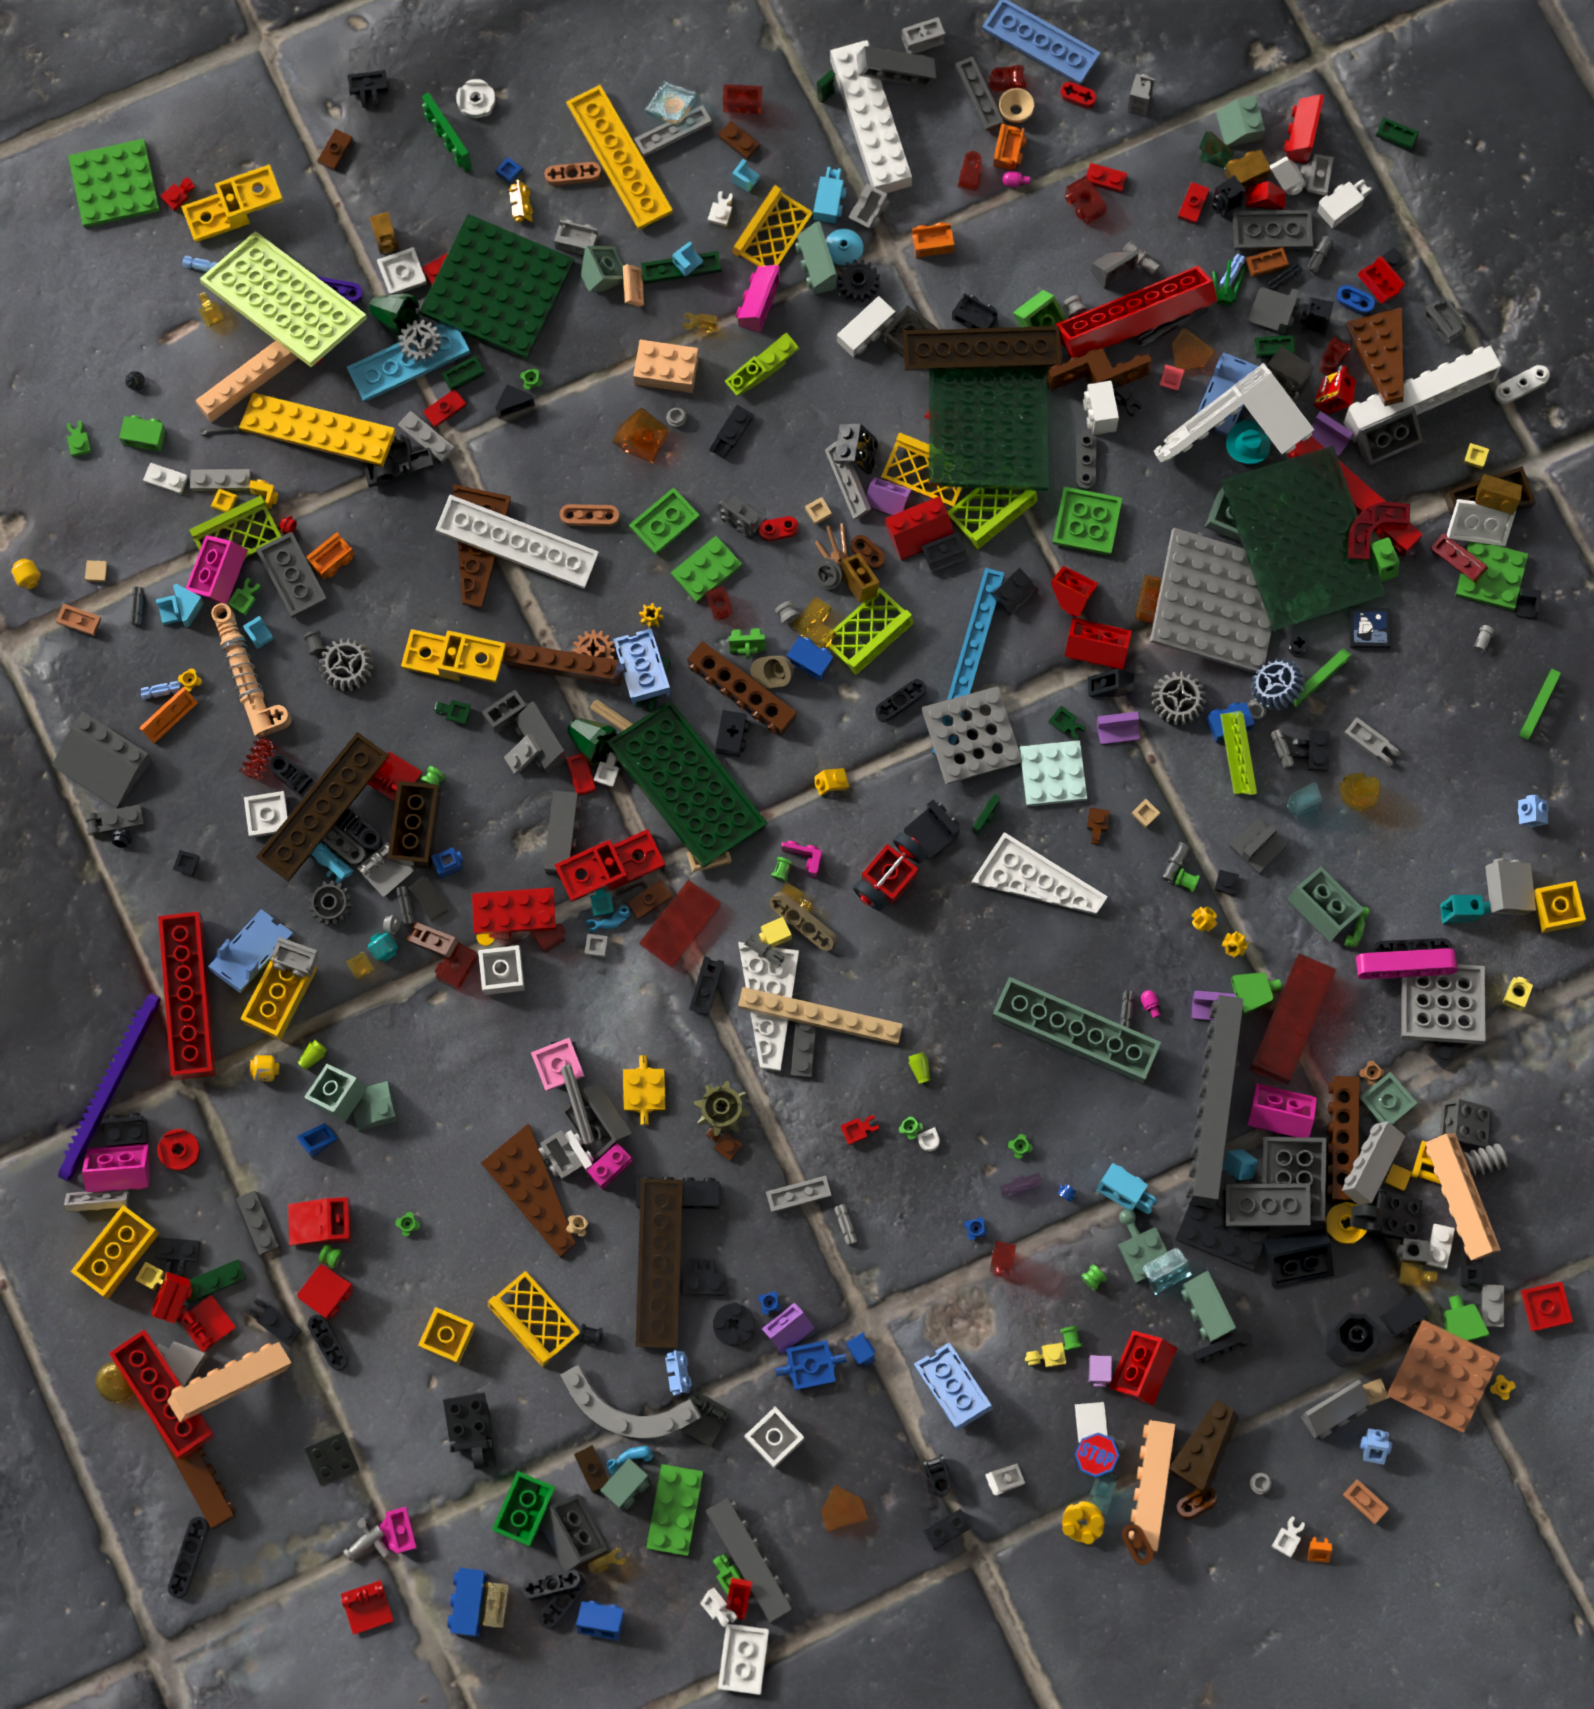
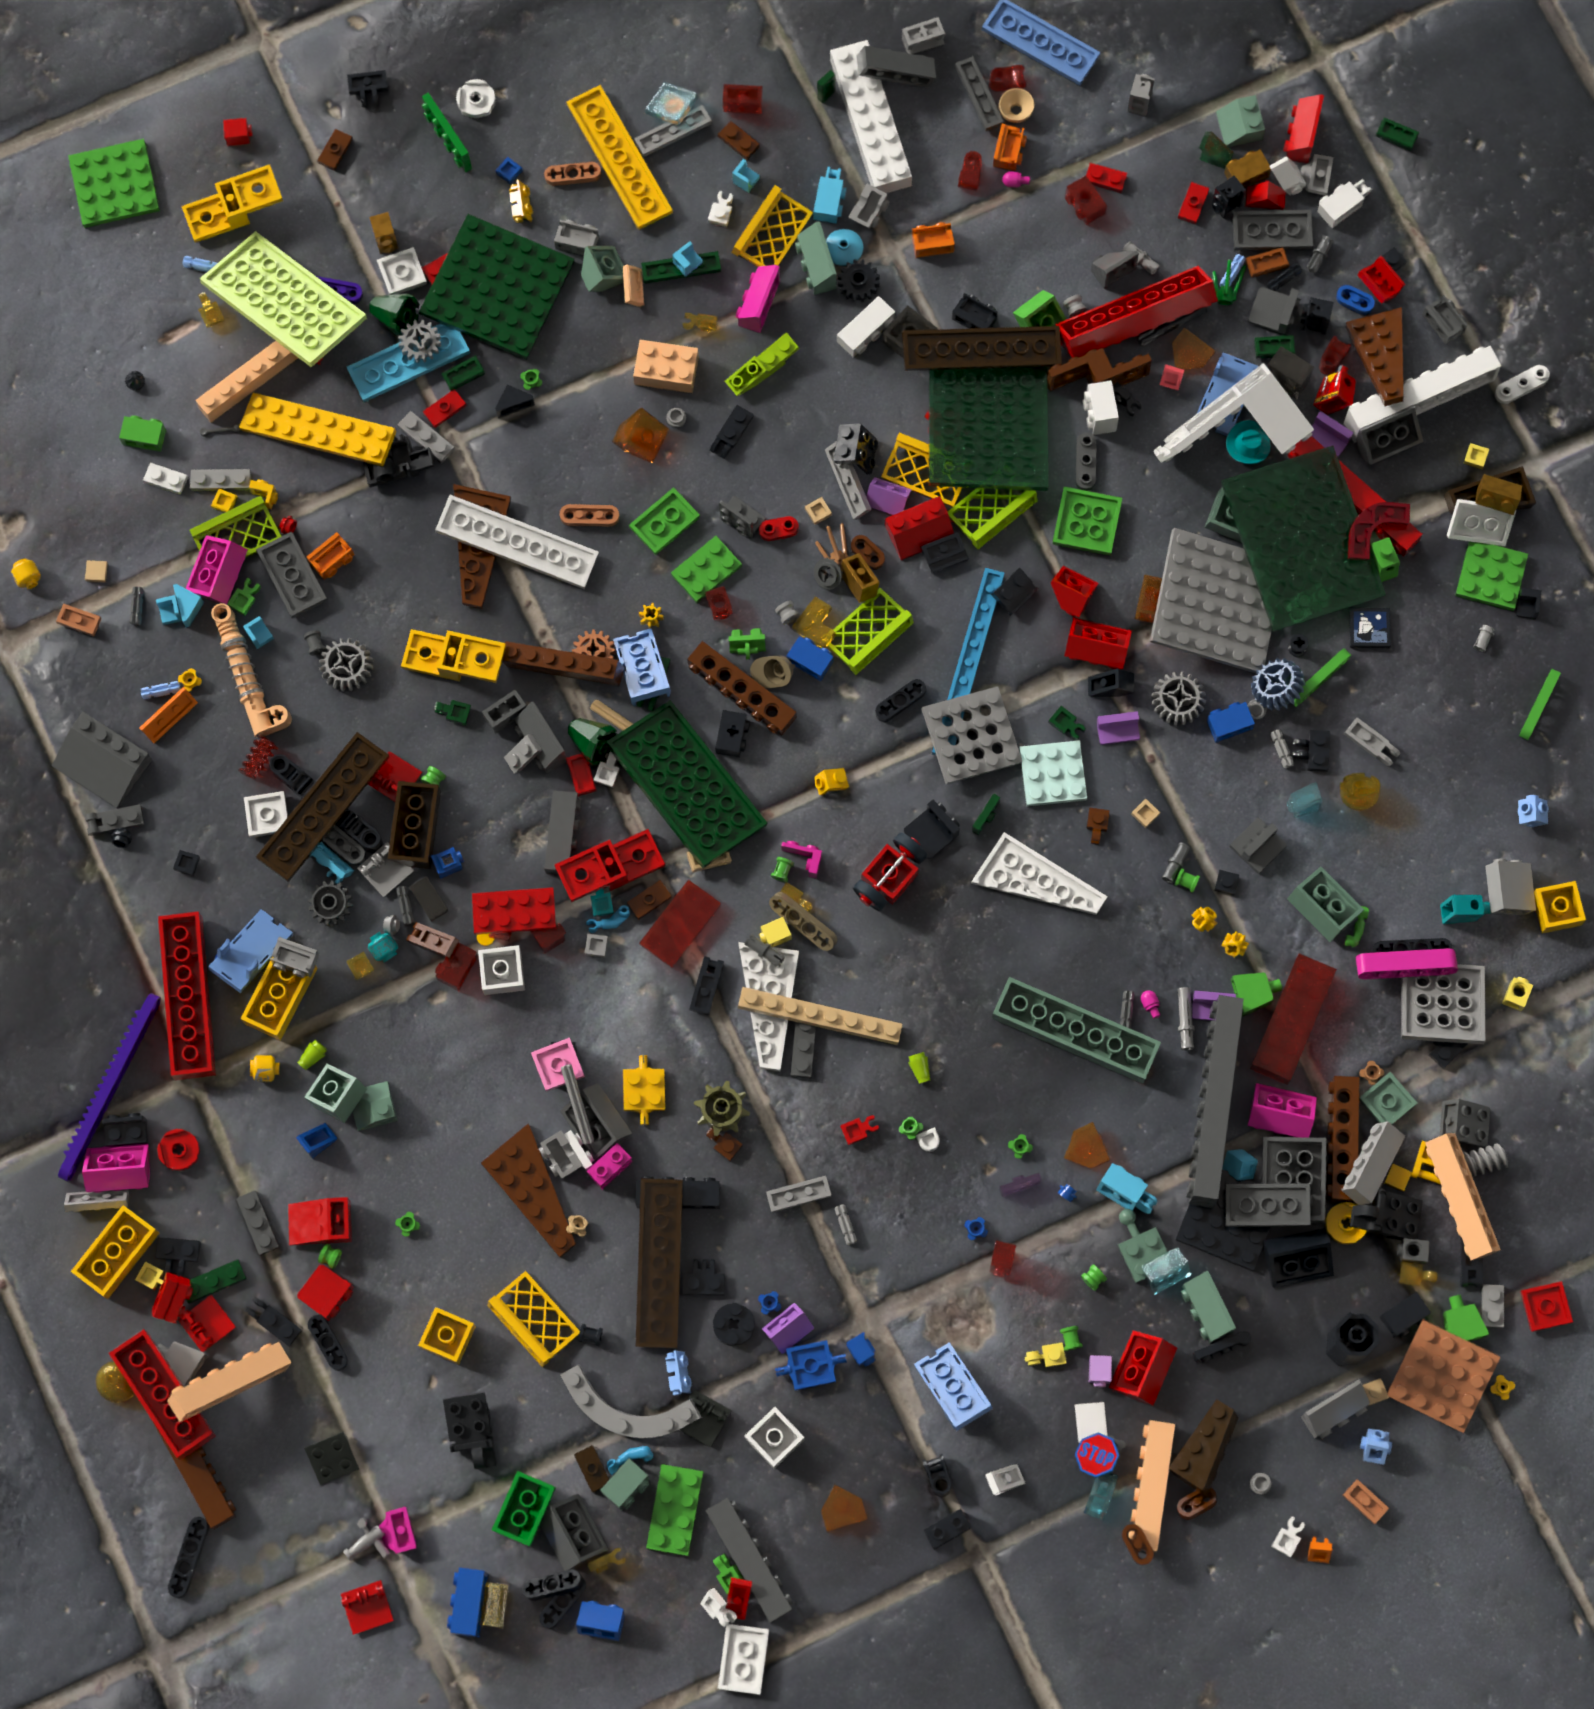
bright green plate [67,420,92,458] -> none
red plate [160,177,195,212] -> none
red beam [1060,82,1096,109] -> none
yellow plate [1062,1501,1105,1544] -> none
lime fence [1220,711,1257,795] -> none
white plate [1425,1224,1455,1270] -> none
dark red plate [1430,533,1488,583] -> none
none -> red brick [223,118,253,146]
none -> clear orange plate [1064,1122,1110,1169]
none -> light grey pin [1178,987,1195,1050]

